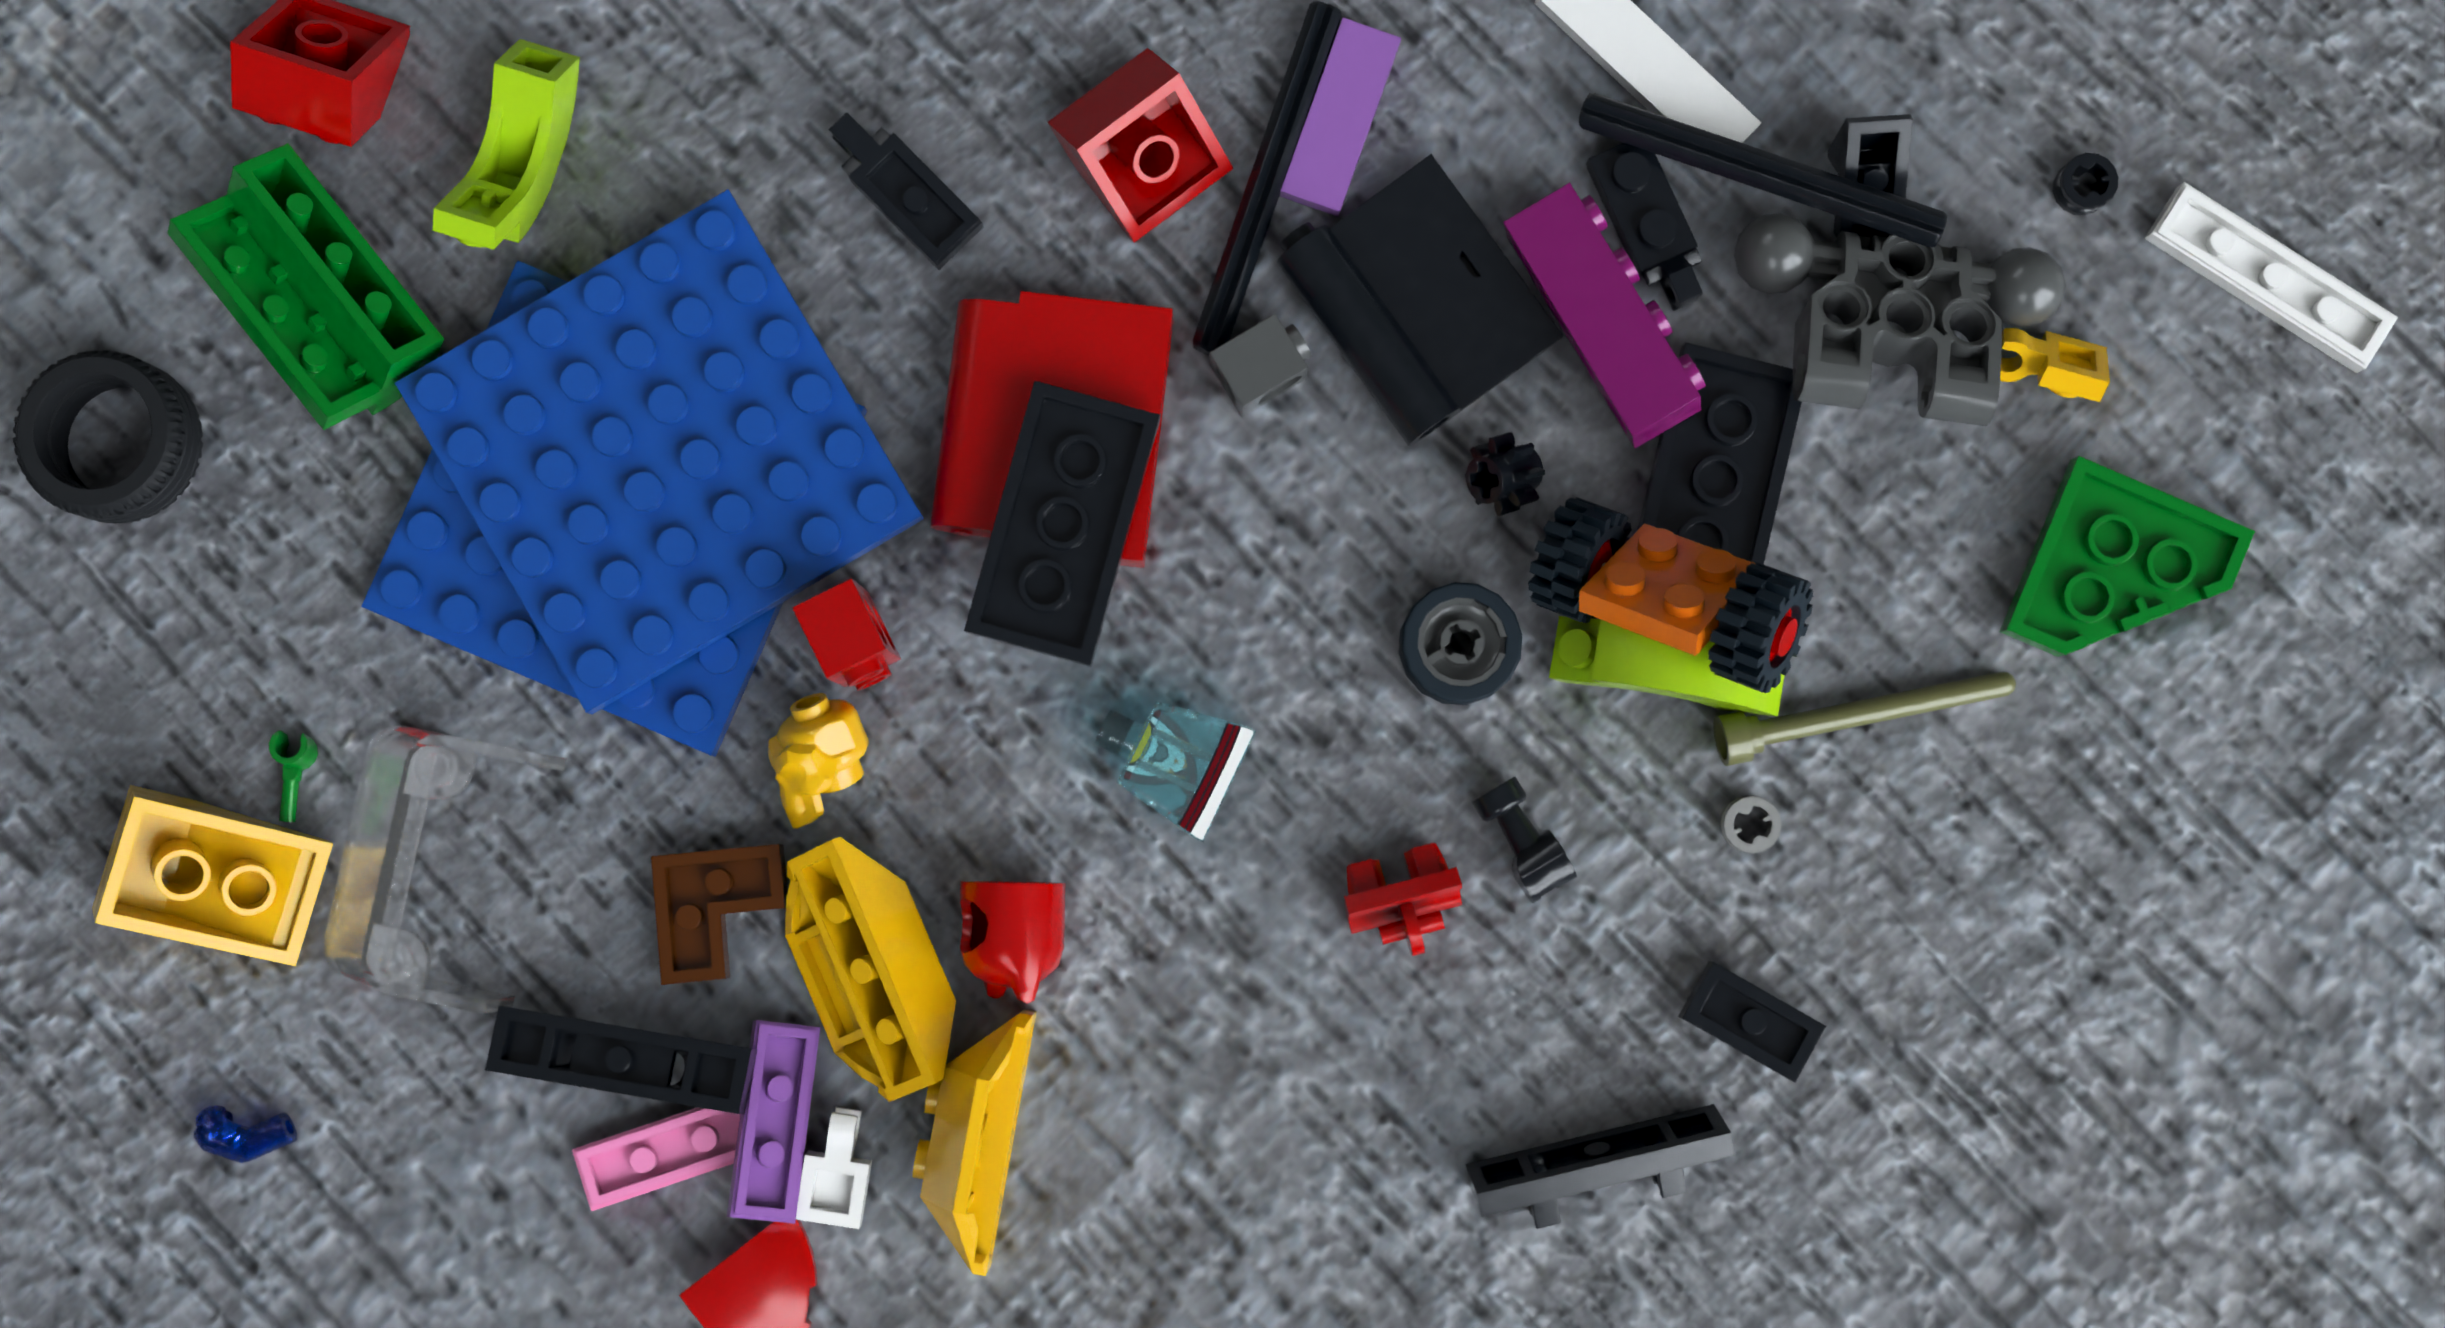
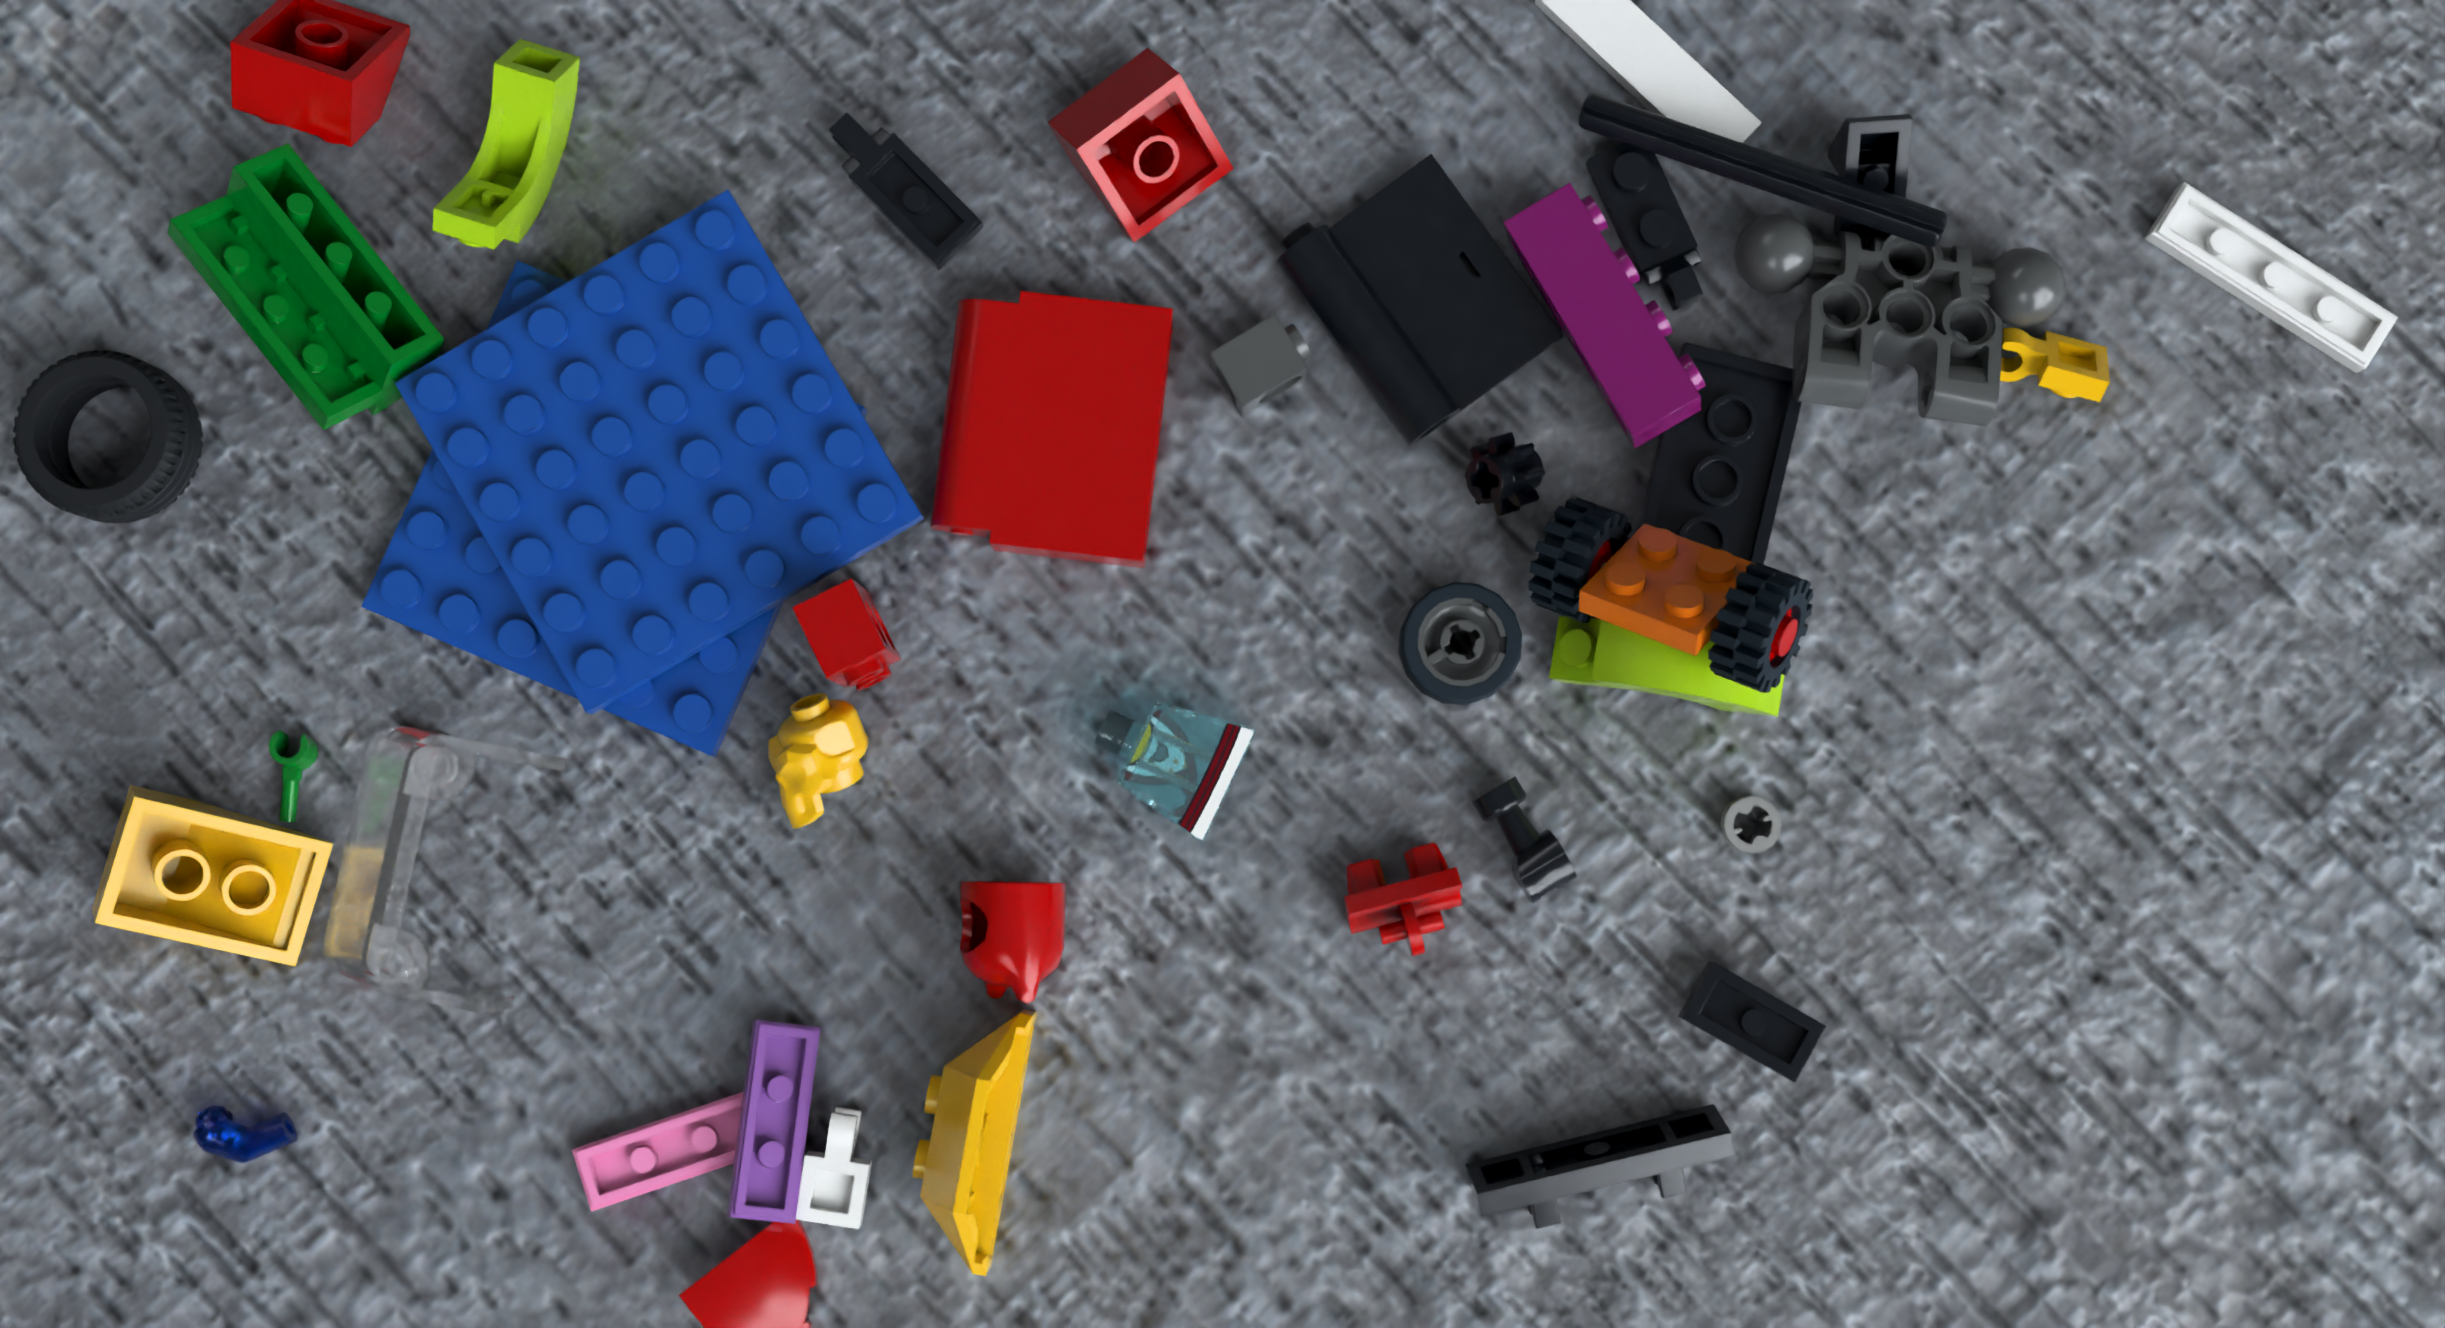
black hinge [485,1006,757,1115] -> none
reddish brown plate [651,844,787,985] -> none
yellow wedge [785,837,956,1102] -> none
black plate [964,381,1160,667] -> none
black axle [1193,1,1341,355] -> none
medium lavender tile [1280,18,1401,217] -> none
olive piece [1713,671,2016,766] -> none
green plate [1999,456,2255,657] -> none
black bush [2053,153,2118,216] -> none

